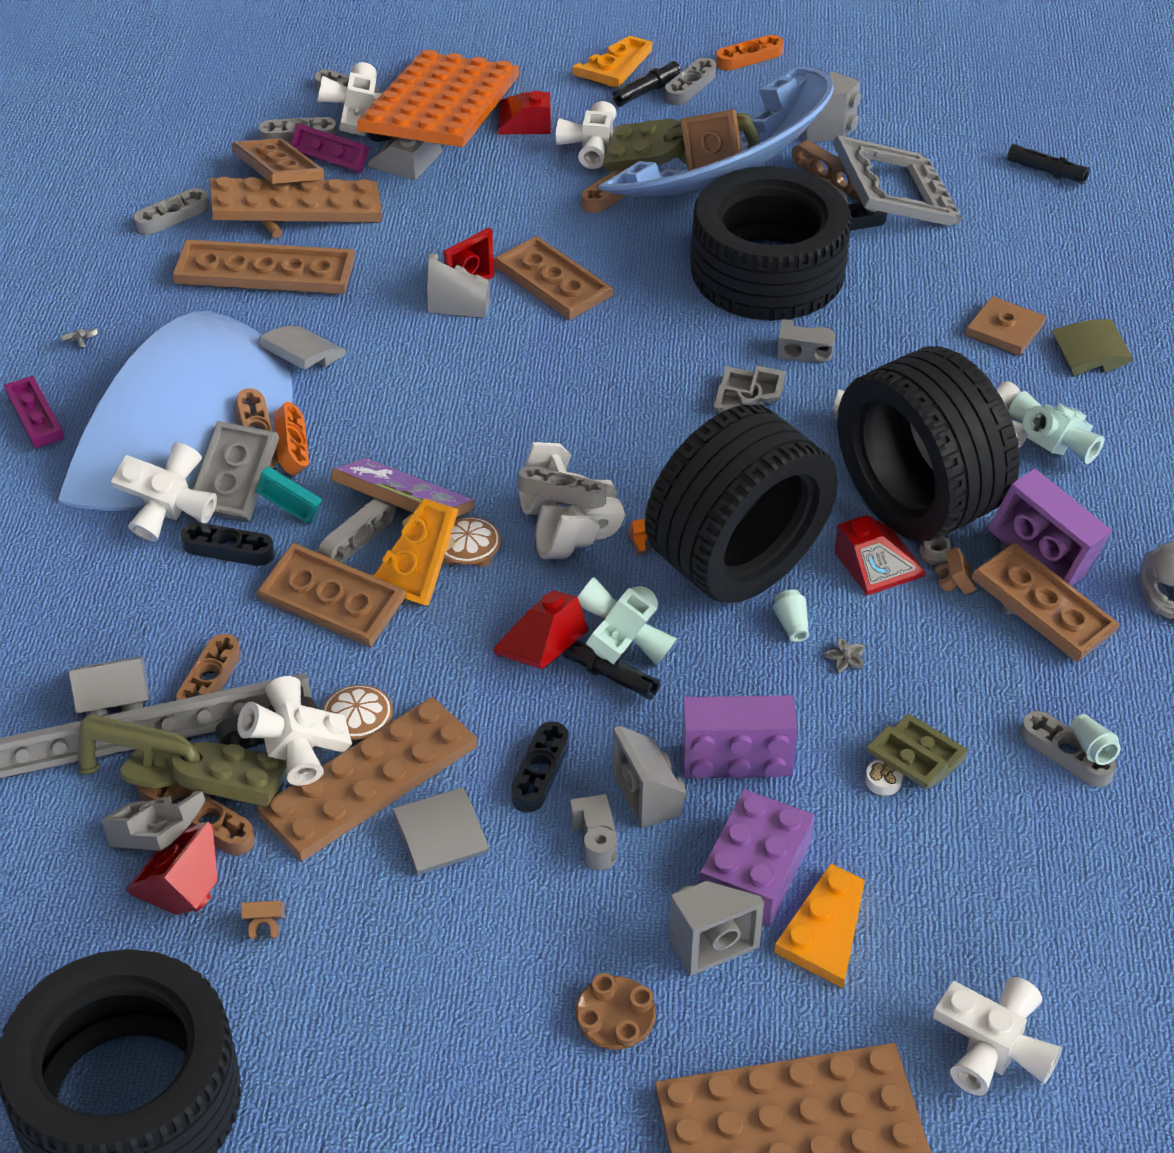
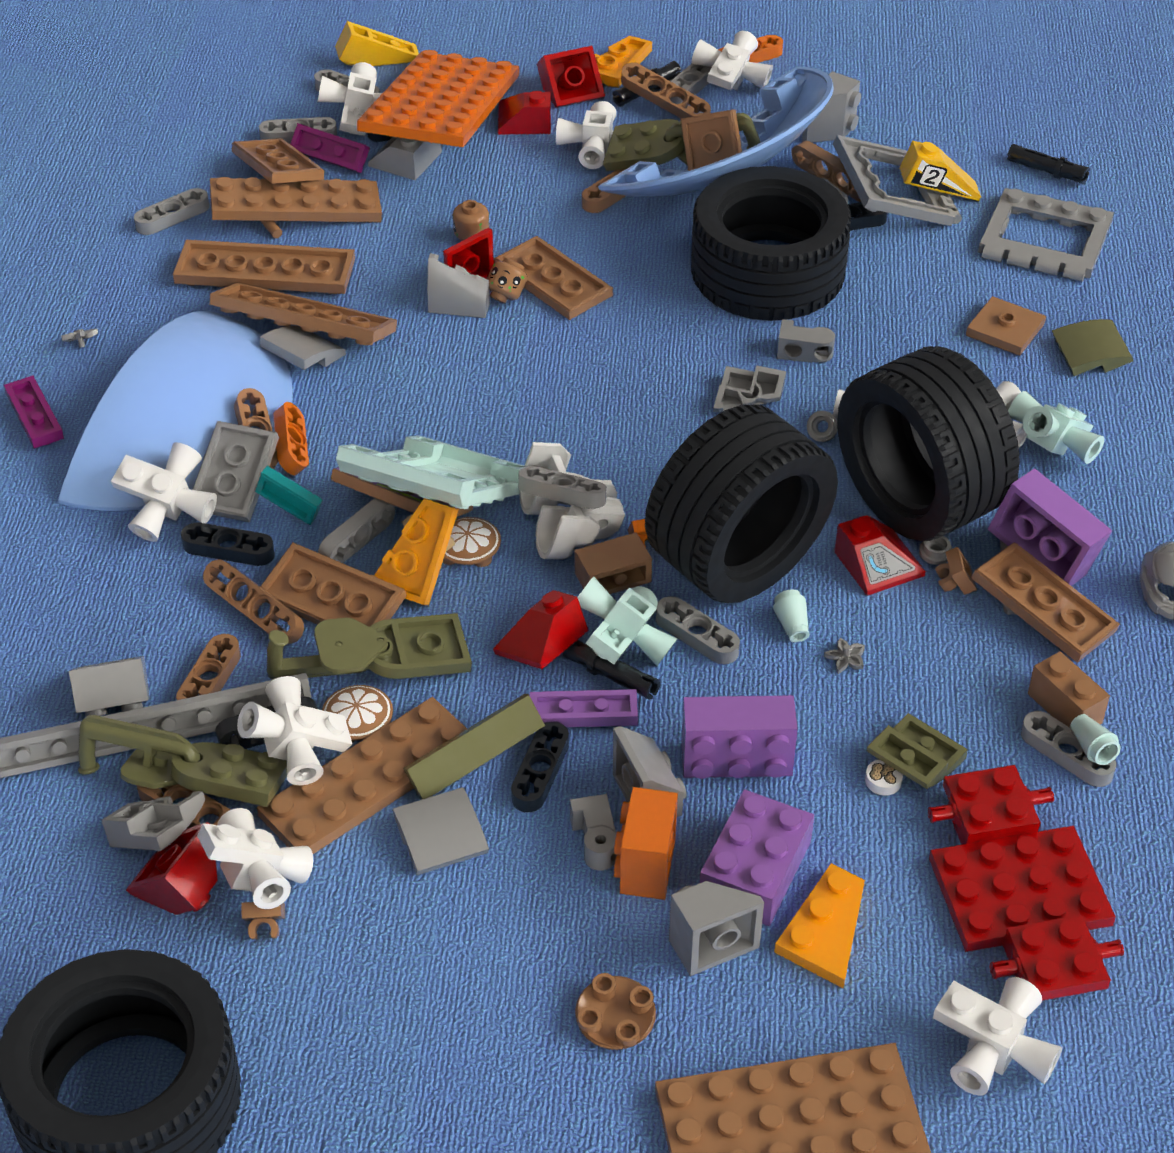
none -> white brick [197,808,313,909]
none -> medium nougat beam [203,559,304,644]
none -> medium nougat plate [209,283,397,345]
none -> olive plate [266,613,472,680]
none -> yellow slope [335,21,419,66]
none -> light aqua slope [336,435,524,509]
none -> olive tile [403,694,545,800]
none -> medium nougat head [452,200,490,241]
none -> medium nougat head [487,258,528,304]
none -> medium lavender plate [530,689,638,727]
none -> red slope [536,46,605,108]
none -> medium nougat brick [575,532,652,594]
none -> orange brick [614,787,678,900]
none -> medium nougat beam [621,63,711,119]
none -> light grey beam [656,596,740,664]
none -> white brick [692,31,773,91]
none -> light grey plate [807,411,838,442]
none -> yellow slope [899,141,981,201]
none -> red piece [928,765,1124,1001]
none -> light grey hinge [978,188,1114,282]
none -> medium nougat brick [1028,651,1110,728]

